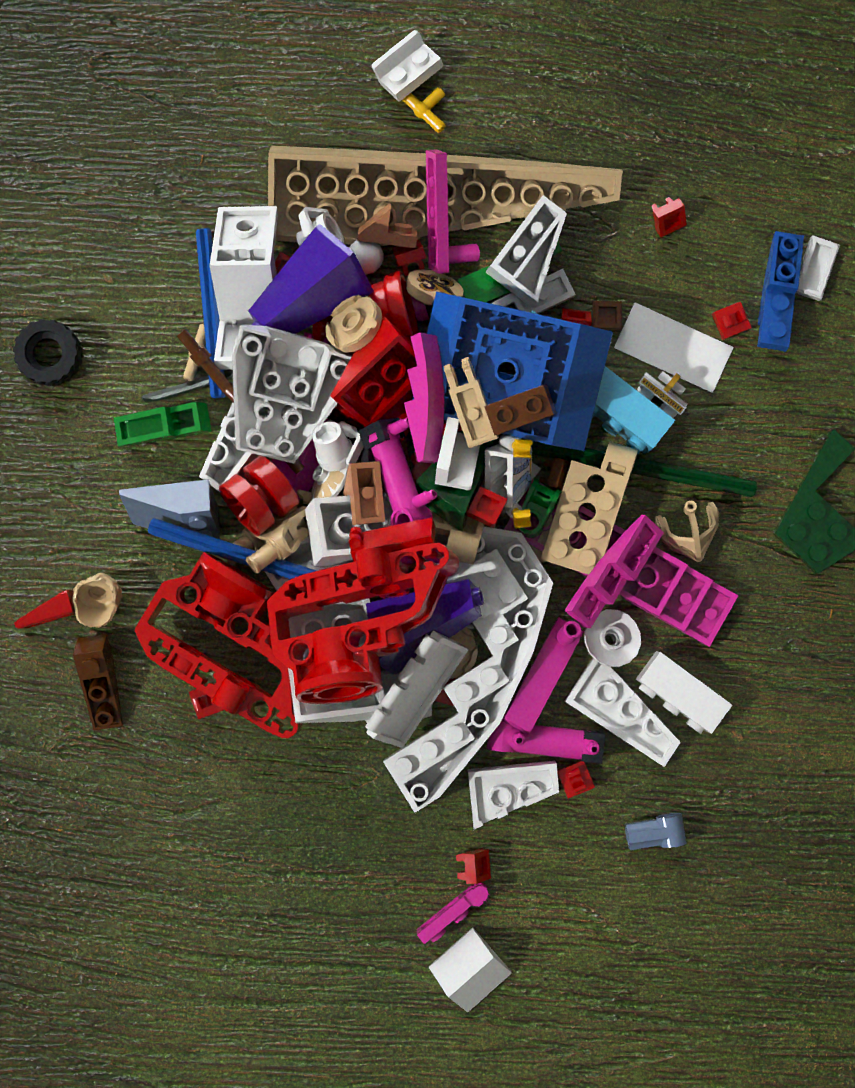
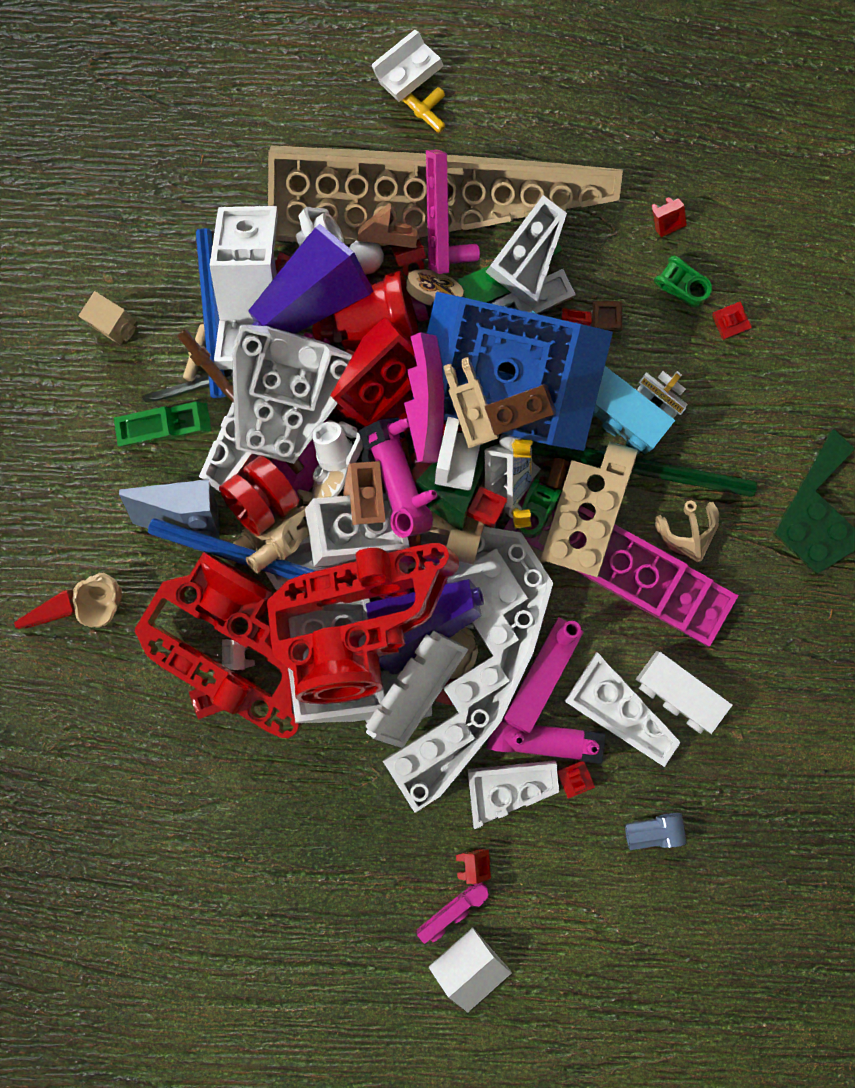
black tyre [13,319,83,386] -> none
reddish brown slope [73,633,123,731] -> none
tan tile [326,295,382,353] -> none
red hinge [349,517,436,561] -> none
dark pink slope [565,515,664,628] -> none
white dish [584,609,641,667] -> none
white sticker [614,303,733,393] -> none
blue slope [757,231,804,352] -> none
white tile [796,236,840,301] -> none
none -> tan brick [79,291,136,345]
none -> white tile [222,639,255,670]
none -> green piece [654,255,712,308]

